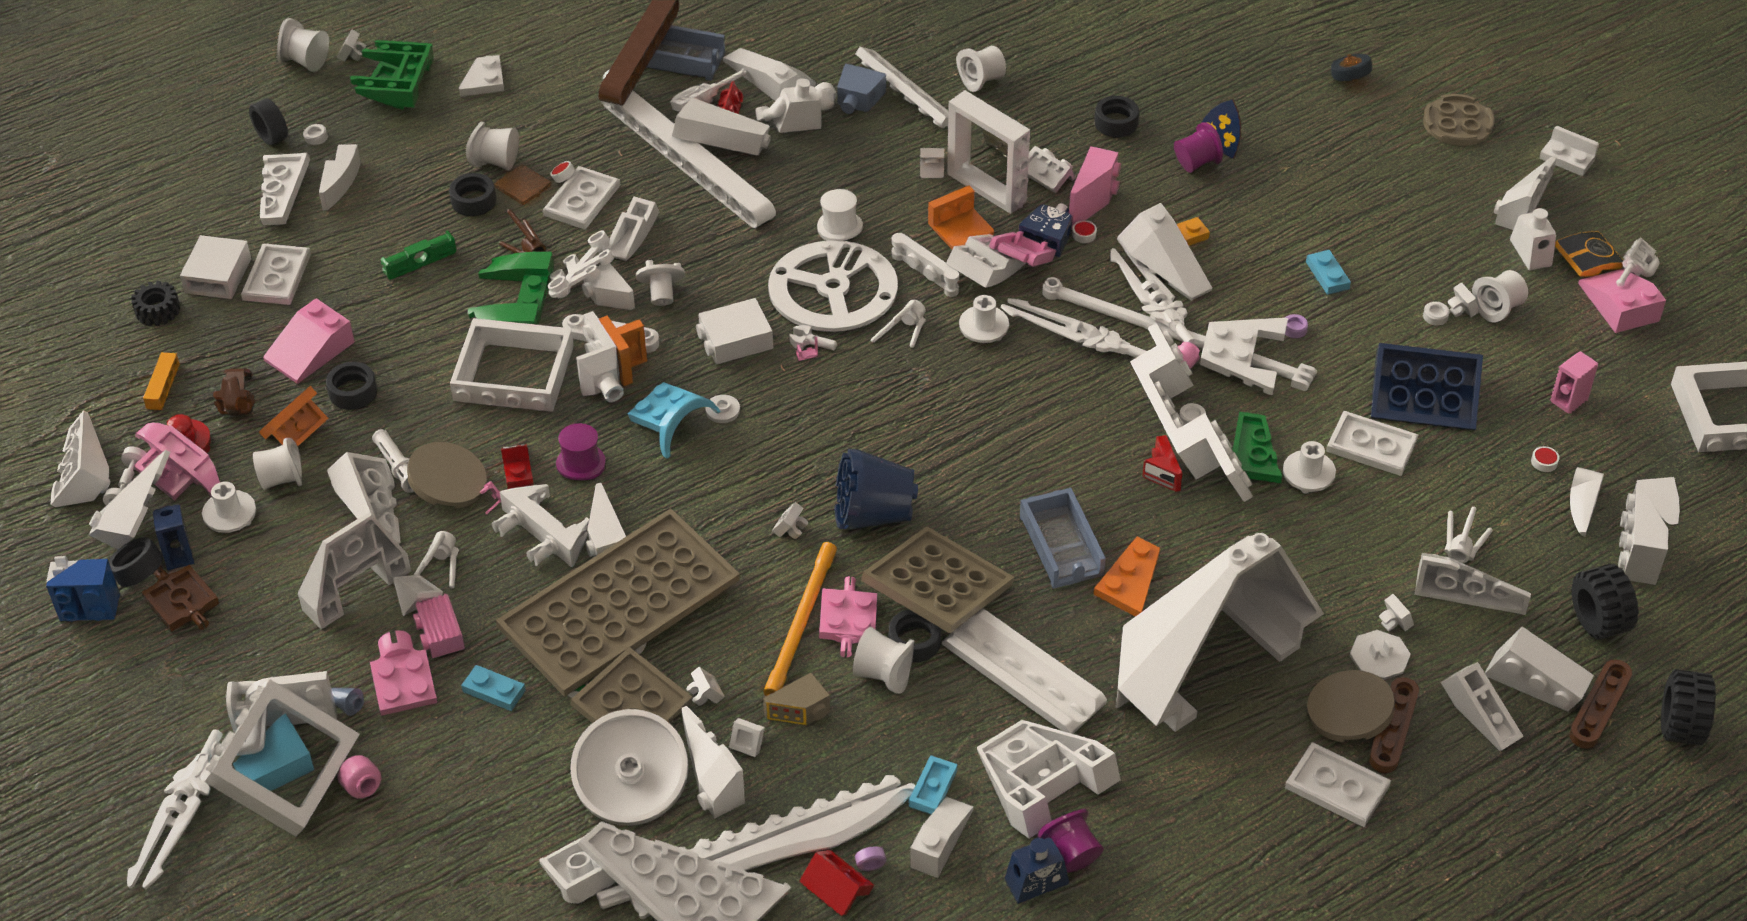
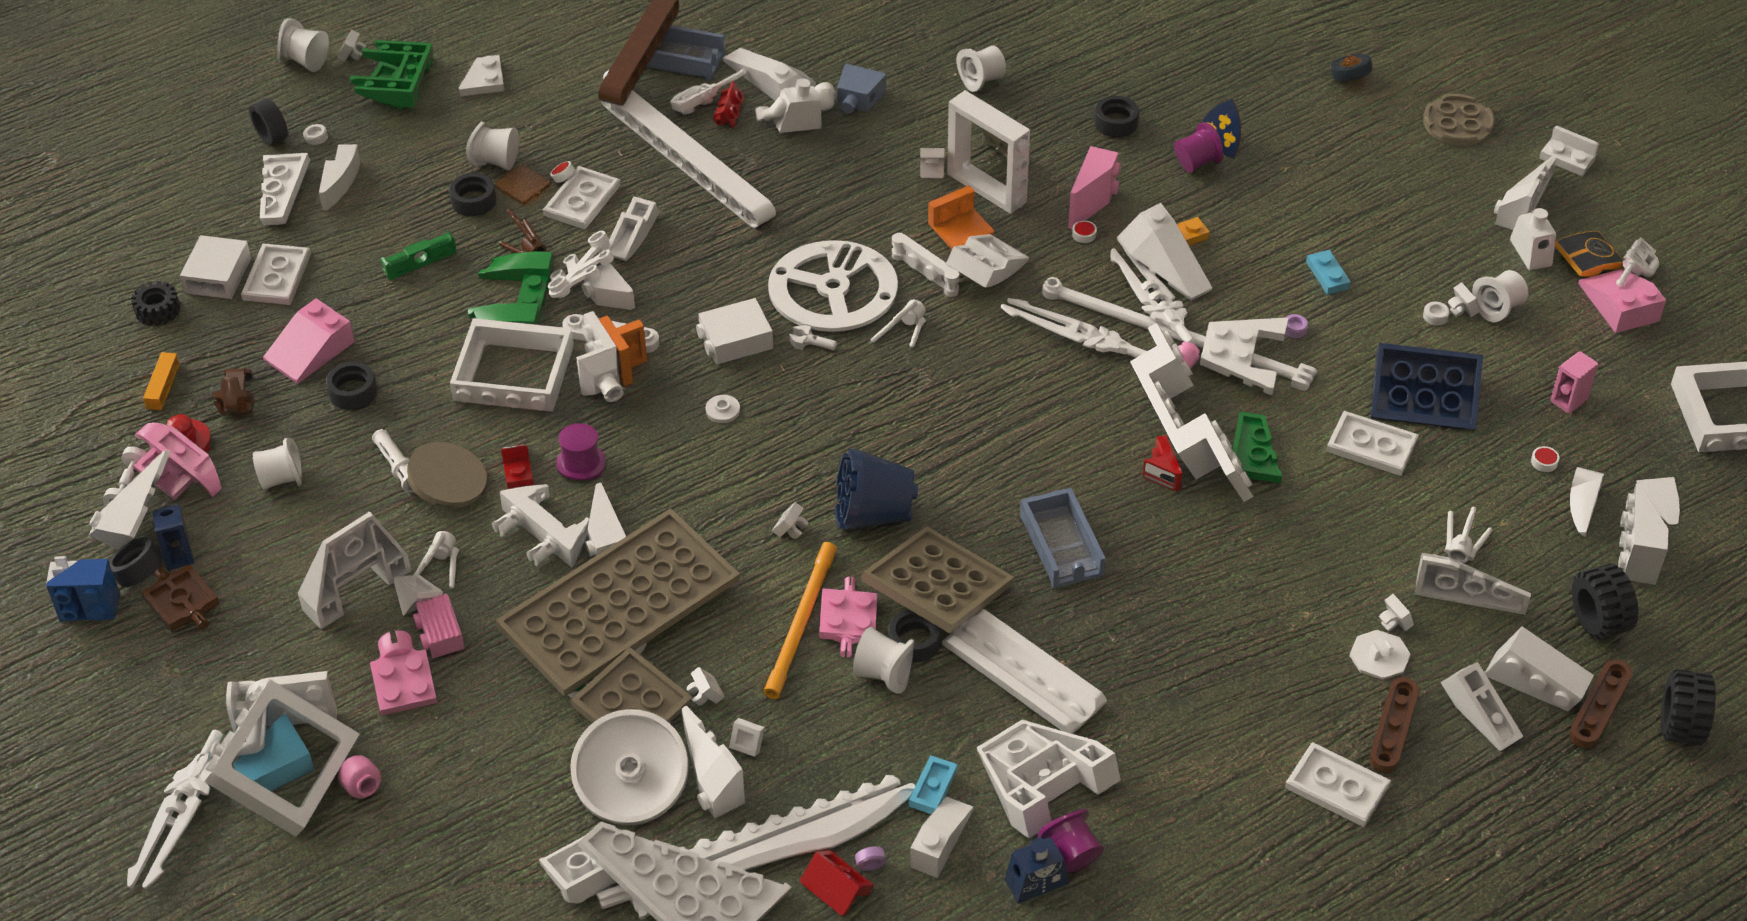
white wedge [51,410,110,507] -> none
white piece [202,482,257,533] -> none
orange bracket [259,386,329,447] -> none
white wedge [327,452,401,544] -> none
sand blue cone [331,688,364,716] -> none
medium azure plate [461,665,526,711] -> none
bright pink piece [480,482,501,514] -> none
medium azure piece [627,382,720,459] -> none
white piece [636,260,685,306] -> none
white slope [672,98,771,155] -> none
dark tan slope [763,673,830,725] -> none
bright pink piece [795,337,818,361] -> none
white piece [817,189,863,241] -> none
white plate [856,47,948,128] -> none
white piece [959,295,1009,343] -> none
bright pink container [989,231,1056,267] -> none
dark blue torso [1019,203,1072,258] -> none
white bracket [1028,146,1076,194] -> none
orange wing [1094,536,1160,617] -> none
white piece [1116,533,1324,732] -> none
white tile [1180,403,1206,425] -> none
white piece [1283,441,1336,494] -> none
dark tan tile [1307,670,1395,742] -> none

